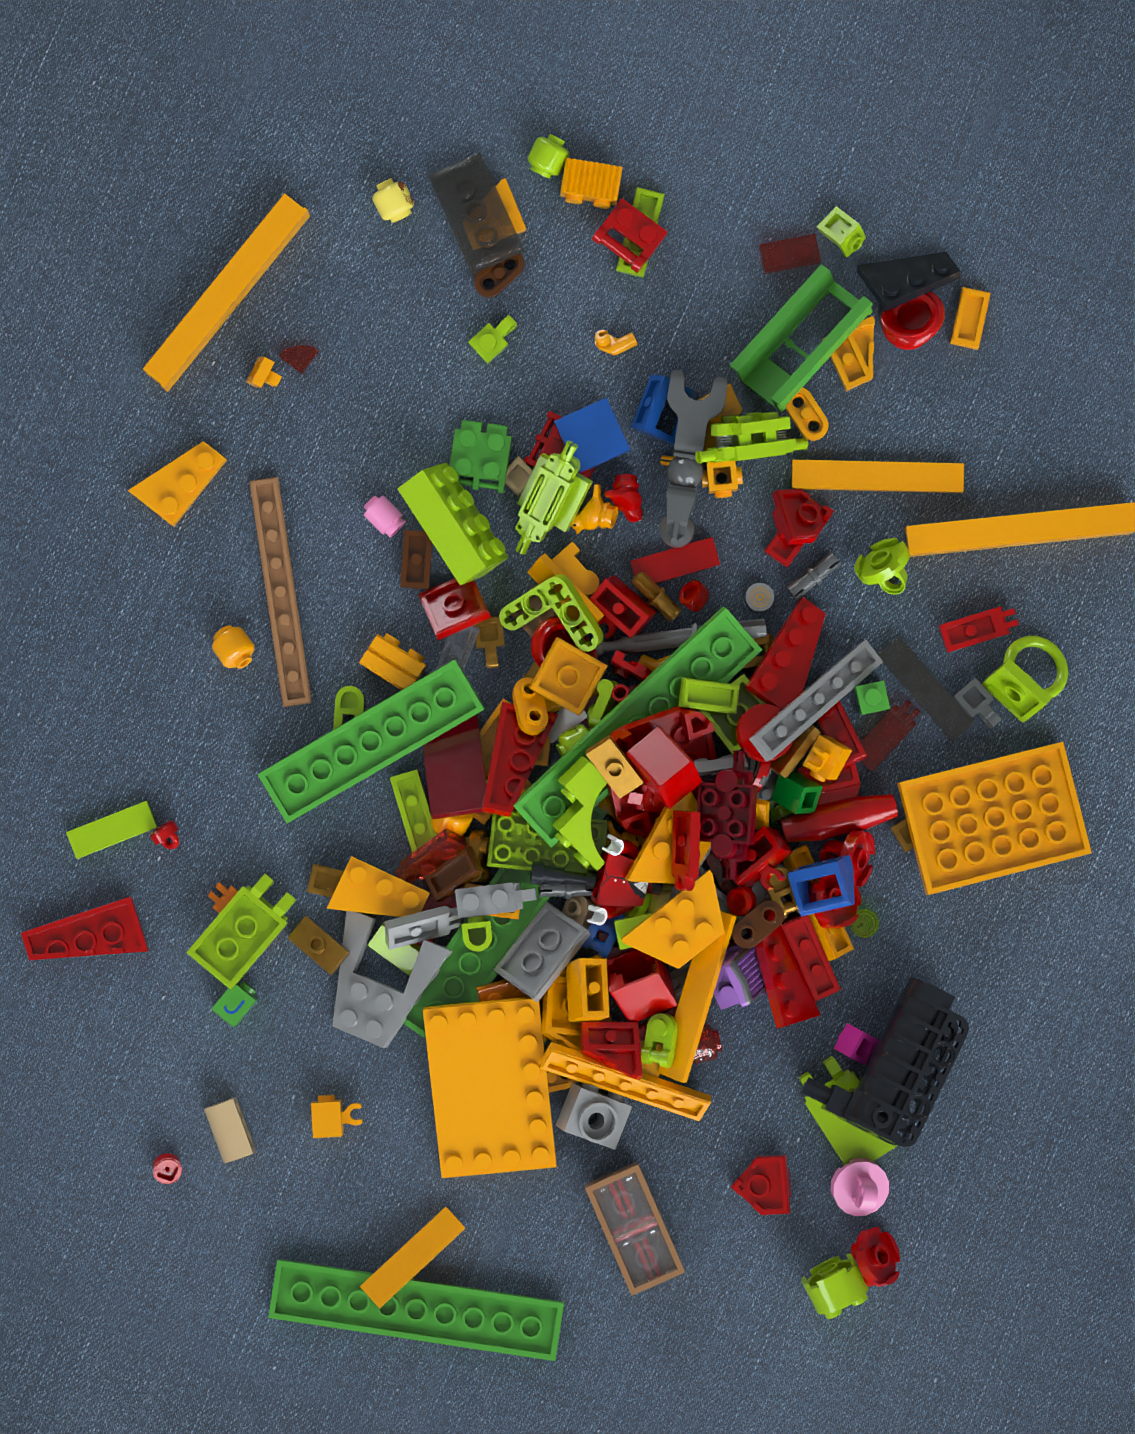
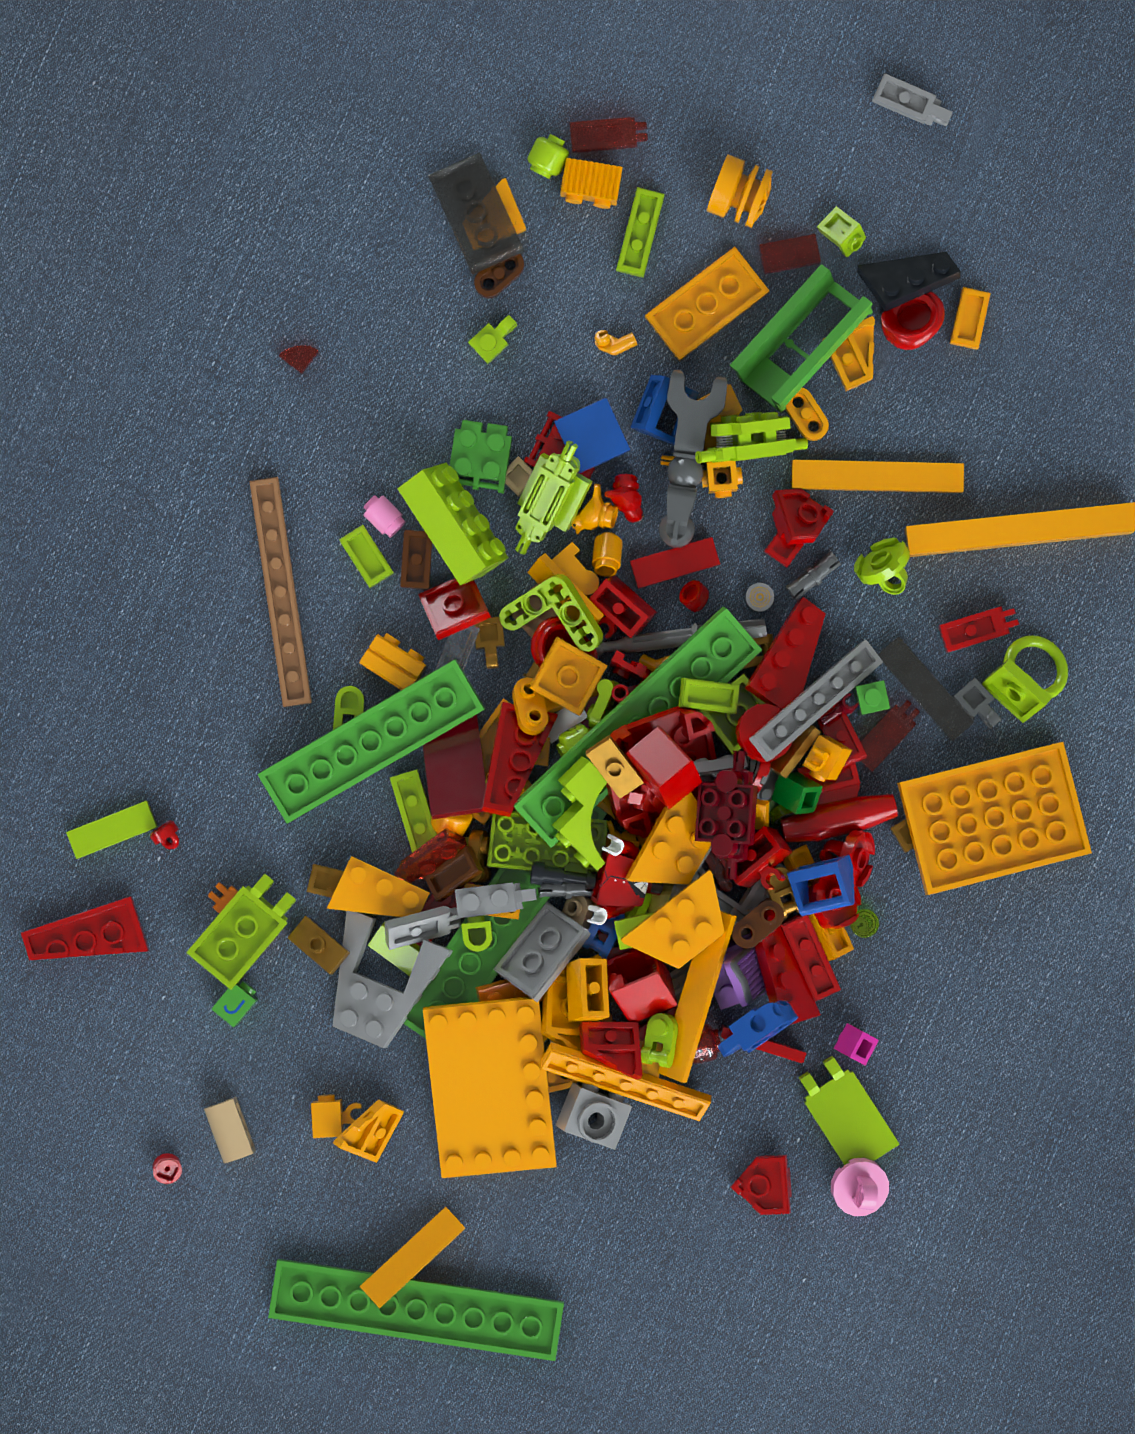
light orange wing [128,441,227,527] -> none
light orange tile [143,193,310,392] -> none
light orange head [212,625,255,669] -> none
light orange tile [246,357,282,388] -> none
light yellow head [372,178,414,223] -> none
clear brick [585,1161,685,1296] -> none
red plate [591,198,668,273] -> none
pearl gold axle [631,572,682,622] -> none
red hinge [671,810,701,891] -> none
red tile [726,886,757,916] -> none
black piece [801,977,969,1147] -> none
lime brick [801,1254,869,1319] -> none
red plate [851,1227,900,1287] -> none
none -> light orange wing [333,1099,404,1163]
none -> lime tile [339,525,394,588]
none -> clear red hinge [570,117,648,153]
none -> light orange brick [592,532,623,577]
none -> light orange tile [645,246,770,362]
none -> light orange wheel [706,154,773,228]
none -> blue piece [718,1000,798,1057]
none -> red tile [719,1025,807,1063]
none -> dark red hand [820,693,859,725]
none -> light grey hinge [872,74,953,126]

